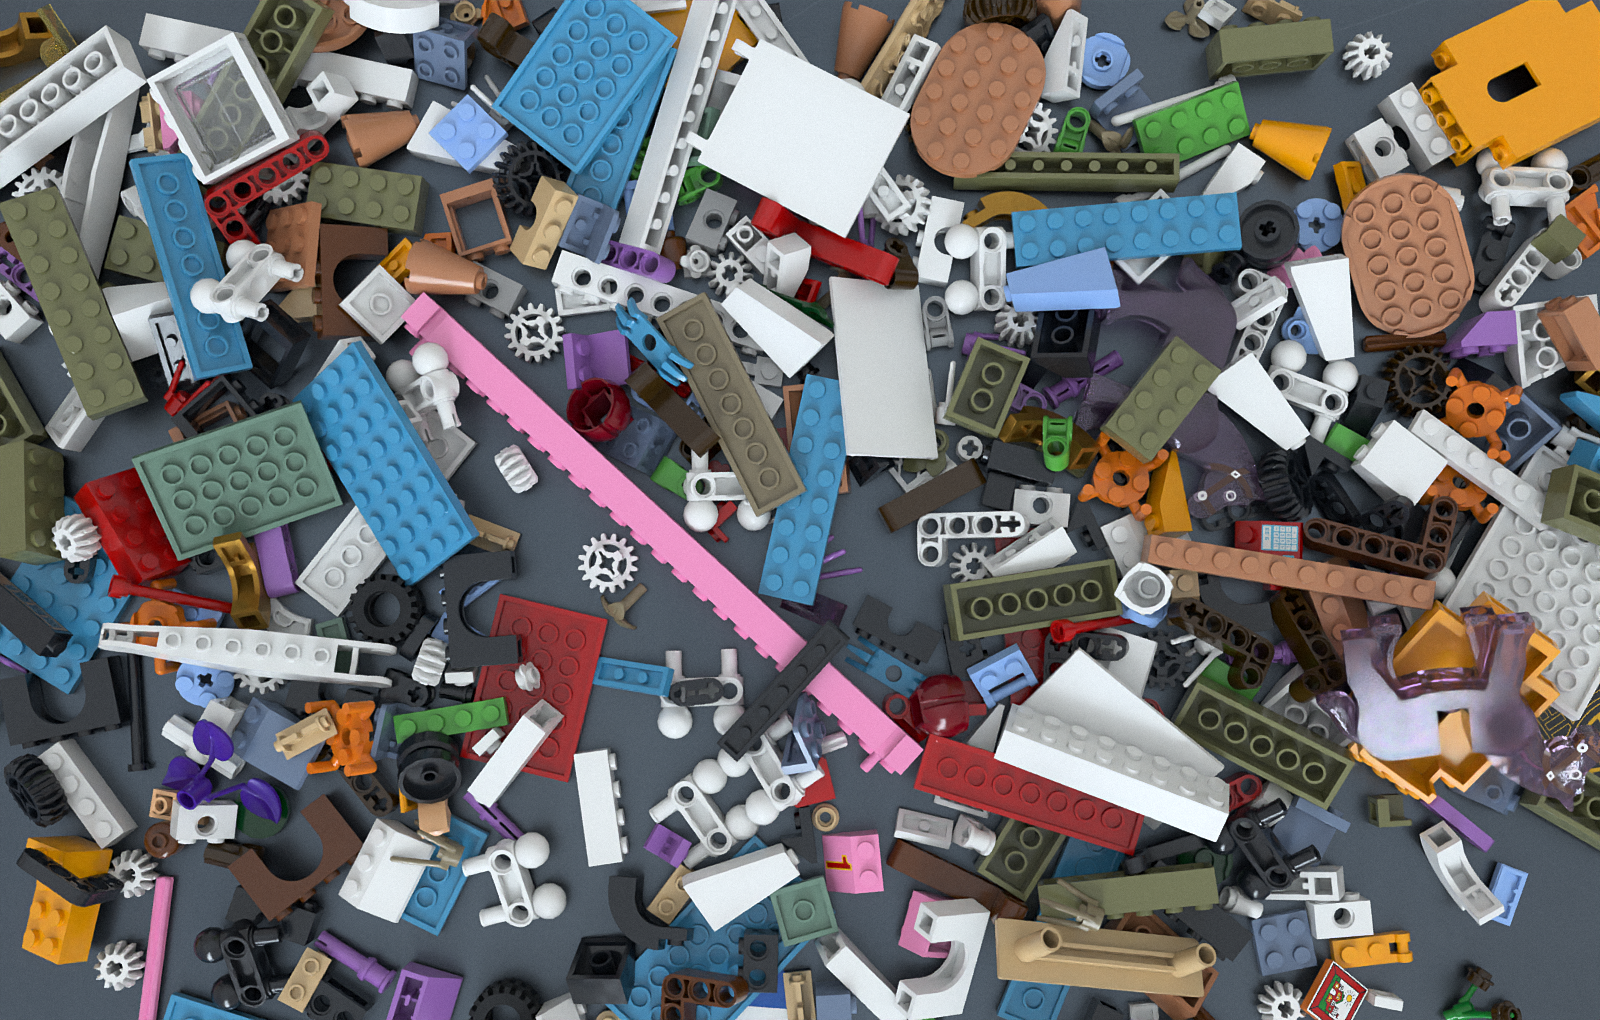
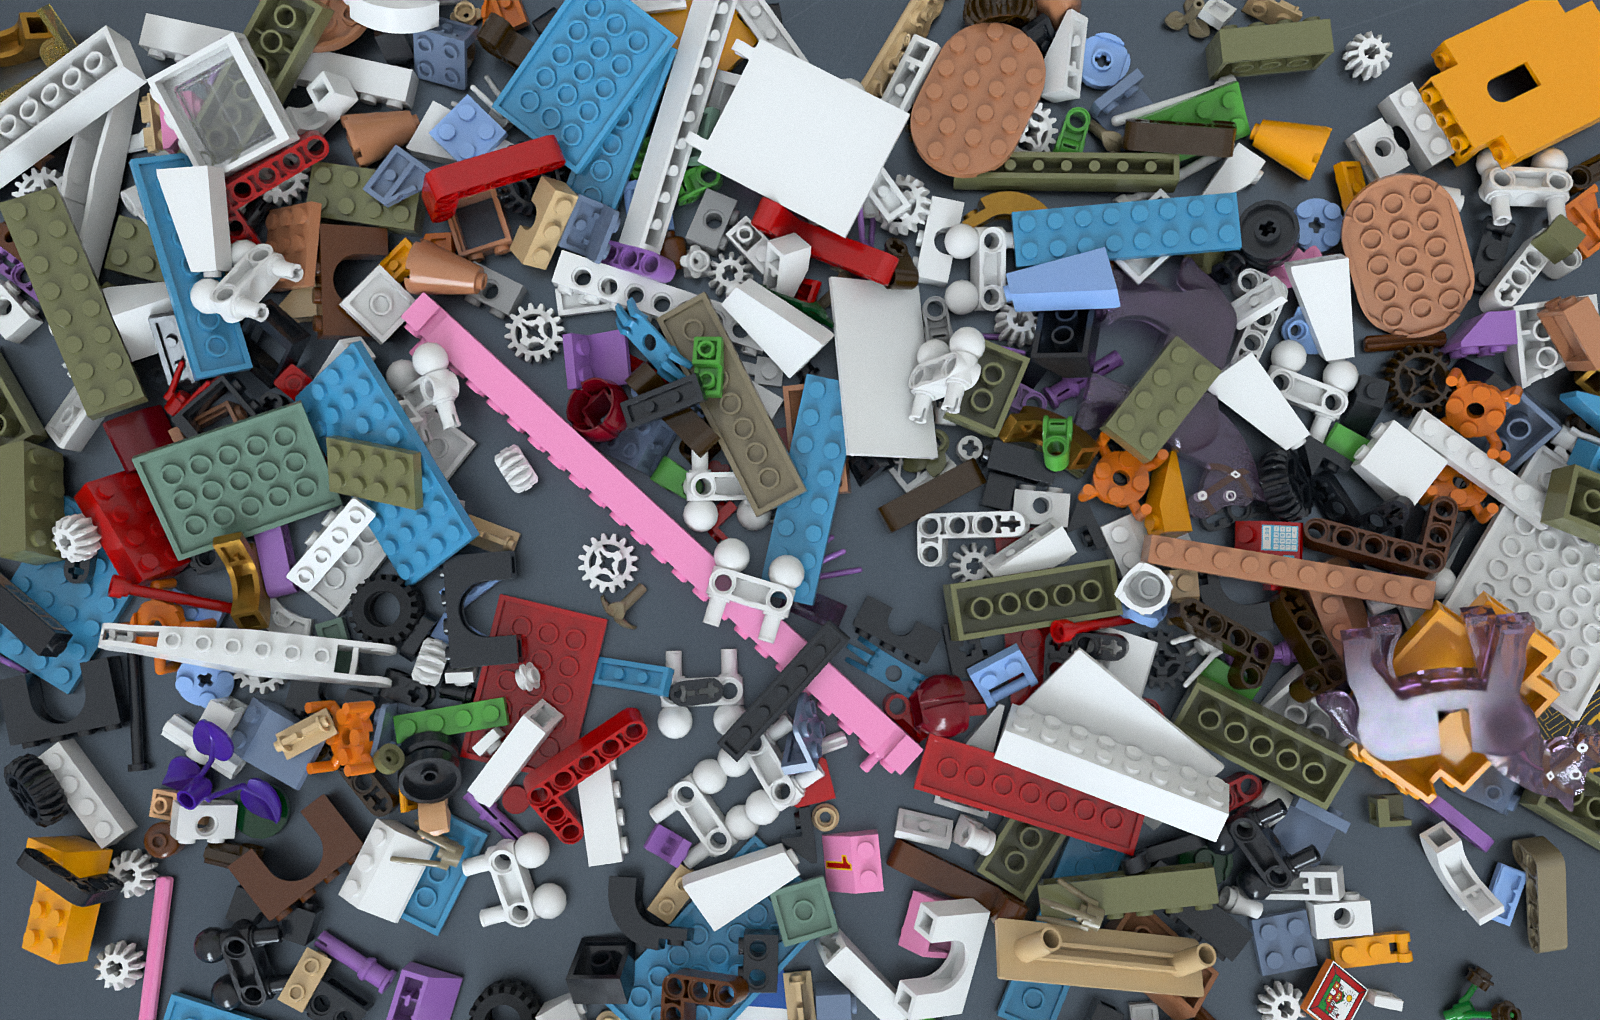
nougat cone [834,1,895,80] -> none
none -> dark red slope [102,405,174,474]
none -> white slope [156,165,233,278]
none -> red bracket [274,363,313,401]
none -> white bracket [286,497,376,592]
none -> olive plate [326,435,423,510]
none -> sand blue wing [363,145,431,208]
none -> olive tile [373,743,405,775]
none -> red beam [421,135,566,223]
none -> red tile [502,785,530,814]
none -> red beam [523,707,648,844]
none -> black plate [620,373,708,430]
none -> bright green slope [692,337,724,398]
none -> white piece [703,538,805,644]
none -> white piece [908,327,985,424]
none -> dark brown beam [1122,118,1237,157]
none -> dark tan beam [1512,836,1568,954]

